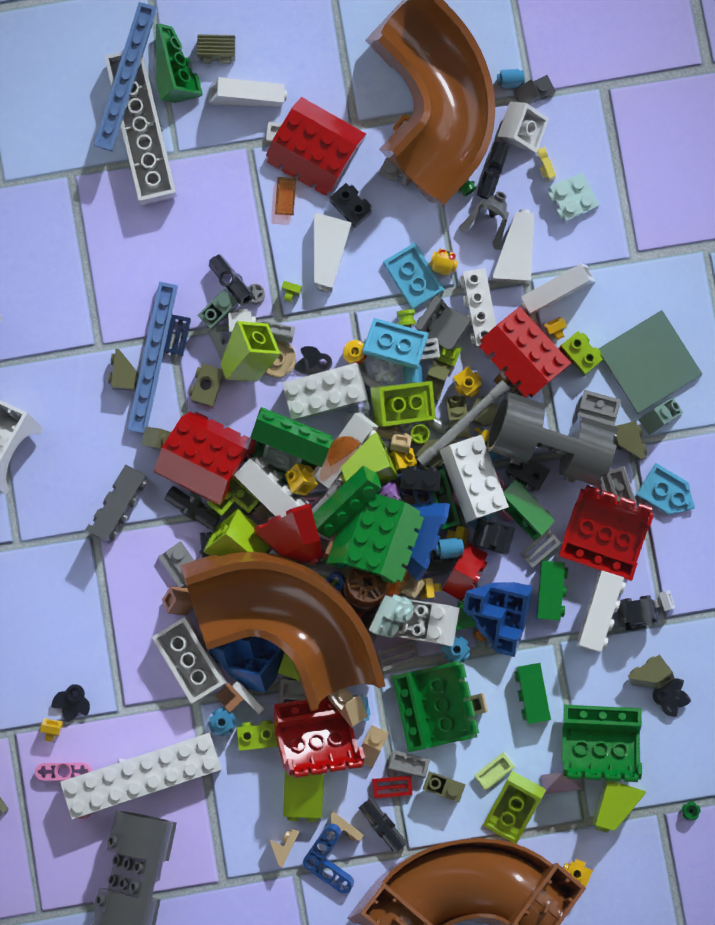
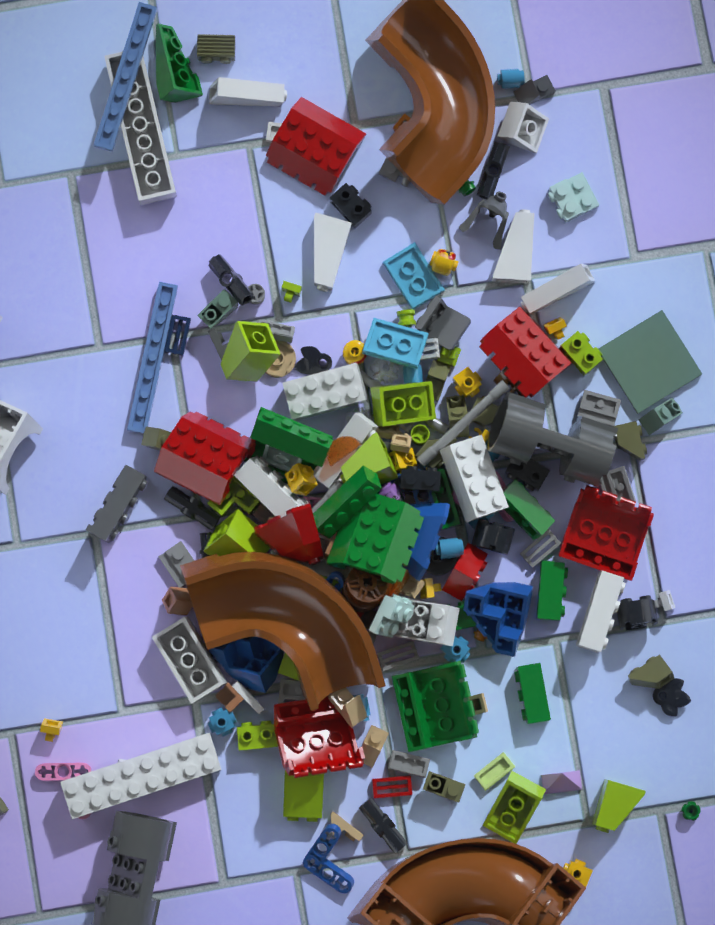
black plate [51,684,90,722] -> none
olive slope [108,349,137,391] -> none
olive brick [189,363,224,409] -> none
white brick [228,309,256,335] -> none
tan slope [270,828,299,867] -> none
clear orange tile [275,177,296,216] -> none
yellow tile [446,526,470,549] -> none
white brick [459,268,496,349] -> none
light yellow plate [537,147,556,182] -> none
green slope [562,704,642,782] -> none
medium azure tile [636,462,695,515] -> none

